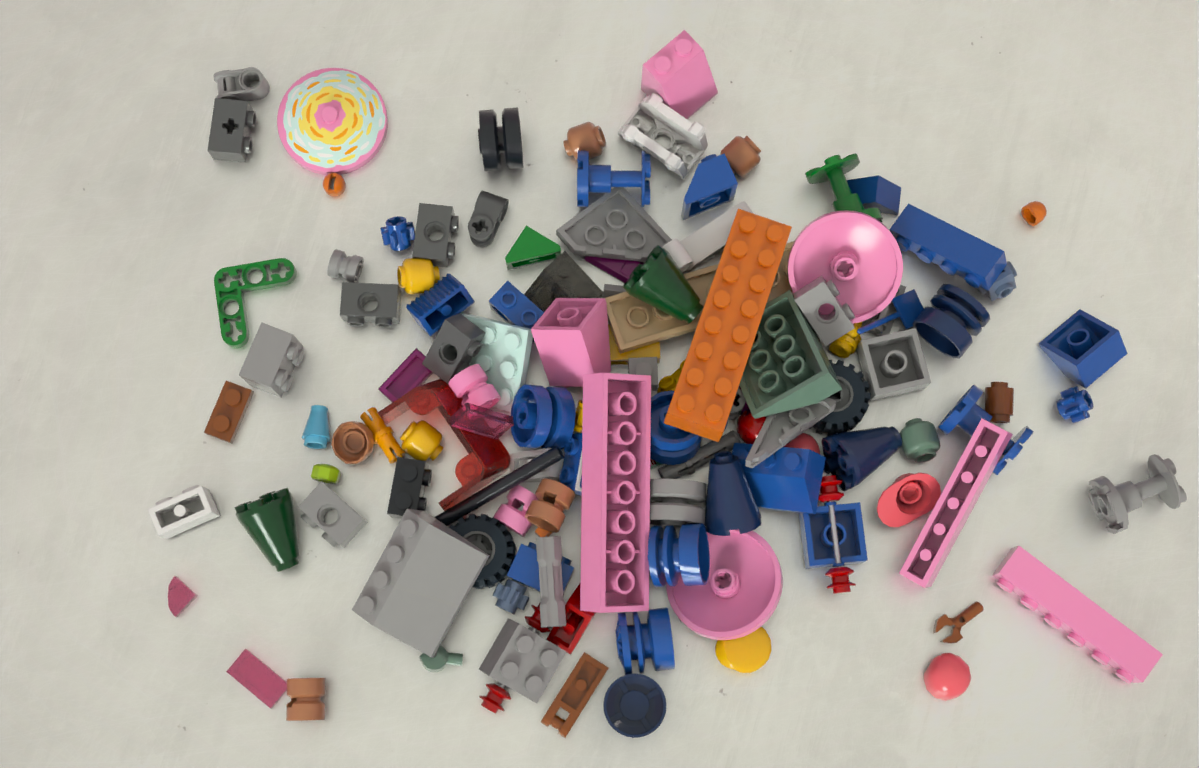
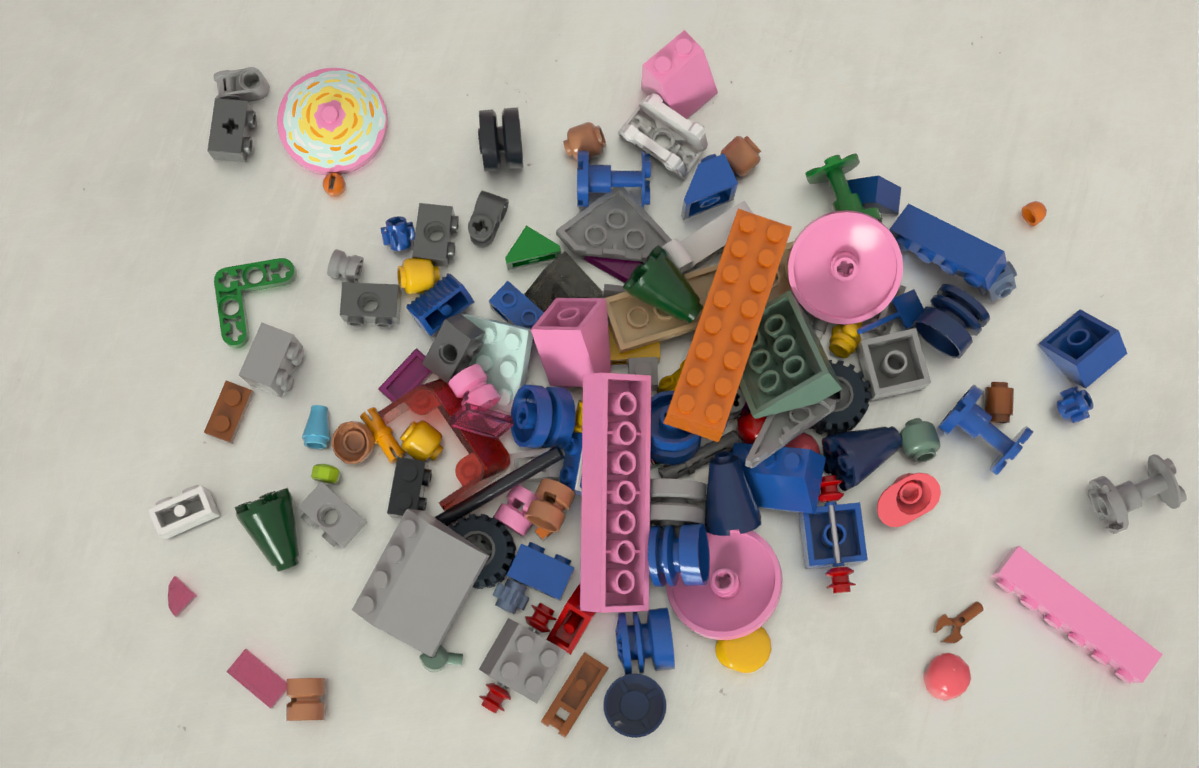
light grey axle [536,536,566,628] -> none
light grey brick [793,276,855,347] -> none
bright pink brick [899,418,1013,588] -> none

